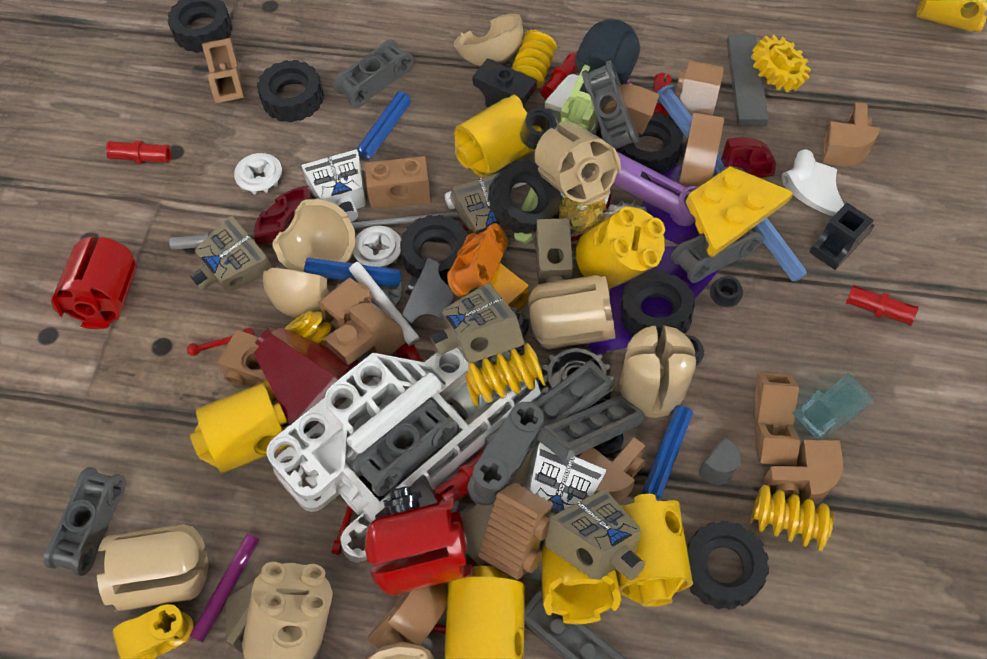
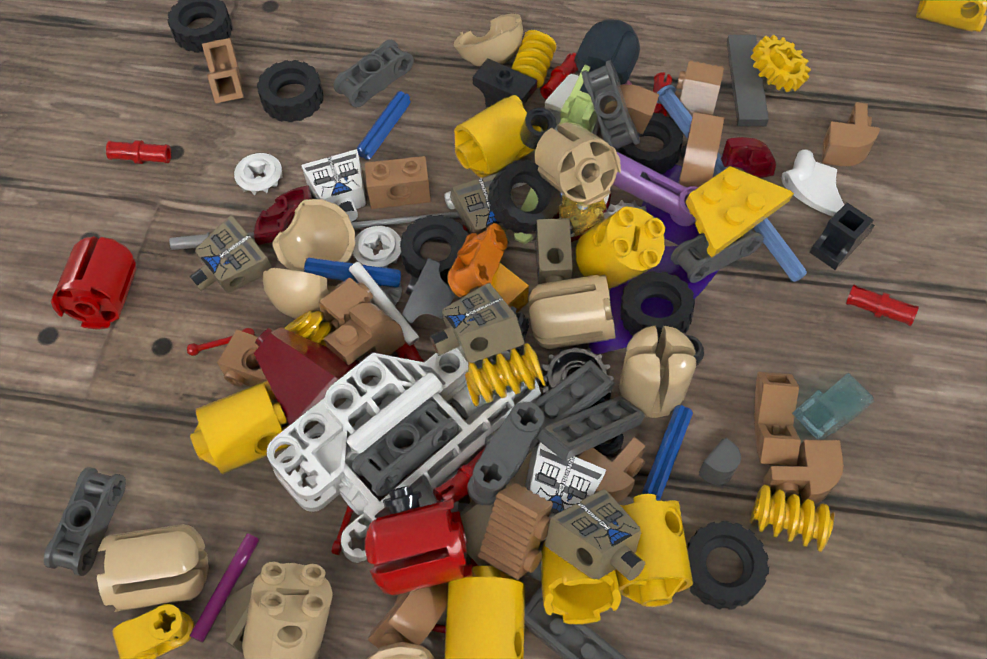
black plate [710,276,743,307] -> none

